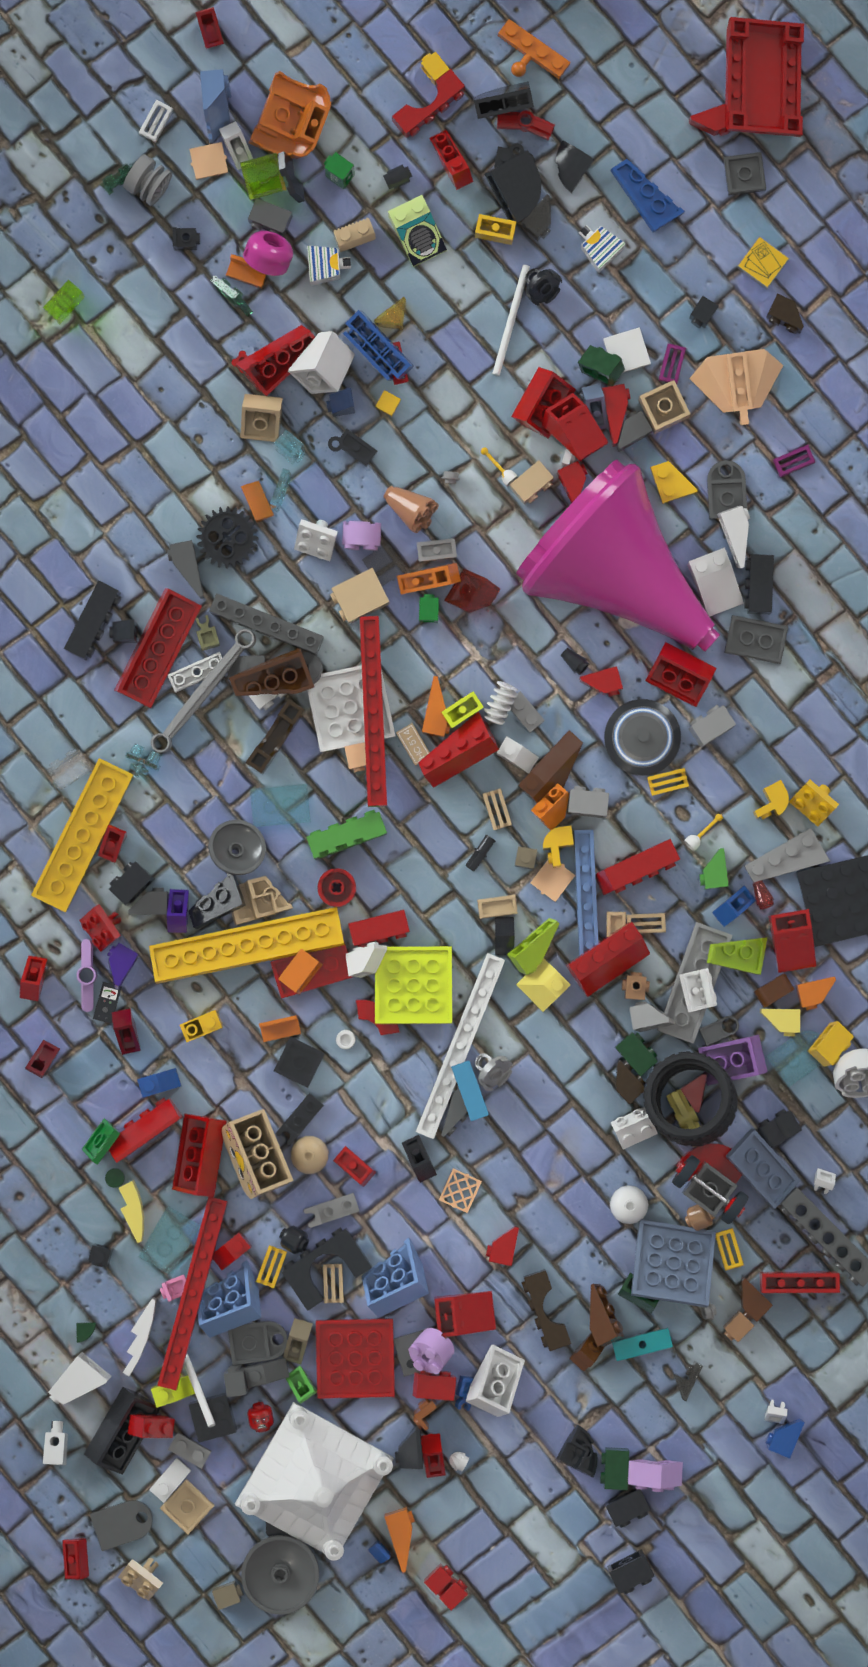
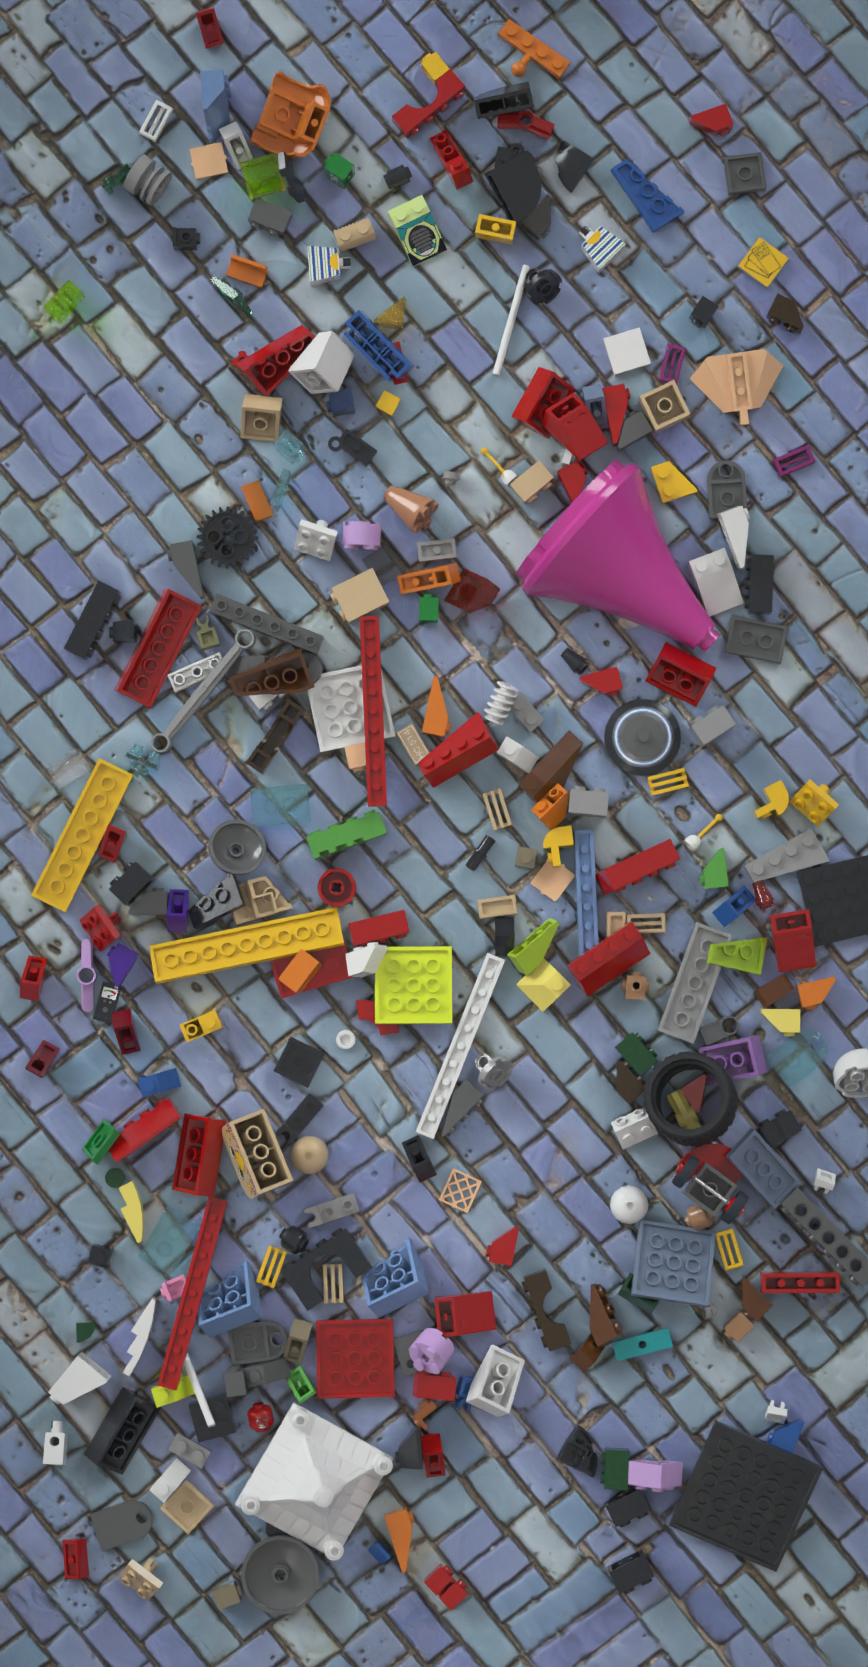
red brick [128,1414,175,1438] -> none
red slope [213,1231,252,1270] -> none
dark pink piece [243,231,293,276] -> none
orange panel [259,1015,301,1042] -> none
red slope [333,1146,376,1187] -> none
neon yellow slope [441,691,484,728] -> none
white plate [449,1452,469,1471] -> none
dark azure tile [451,1060,489,1121] -> none
dark green brick [578,345,625,387] -> none
light grey slope [629,1001,675,1032] -> none
clear smoke slope [672,1361,703,1401] -> none
white bracket [679,968,717,1012] -> none
red slope [725,17,804,137] -> none
yellow brick [808,1021,854,1067] -> none
none -> black plate [669,1420,823,1572]

